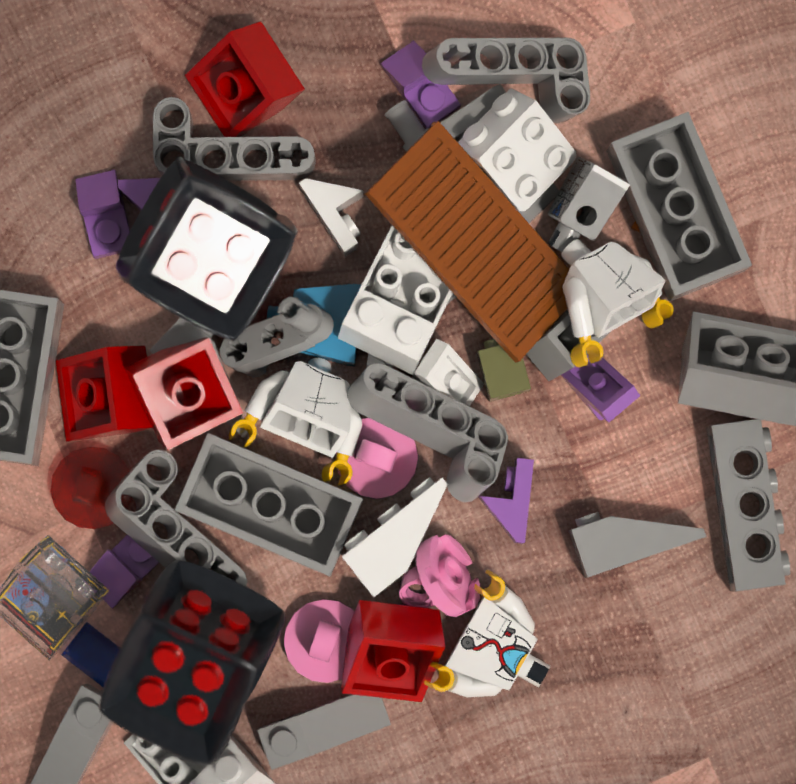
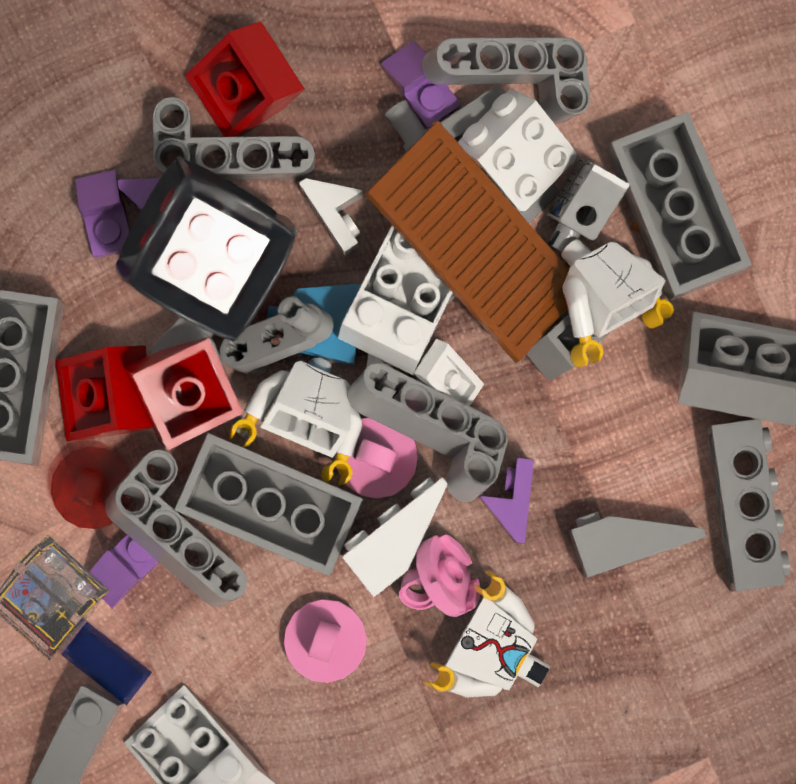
black piece [99,560,286,765] -> none
light grey slope [257,694,391,770] -> none
red slope [341,600,445,702] -> none
olive brick [477,339,531,402] -> none
medium lavender slope [561,354,640,423] -> none

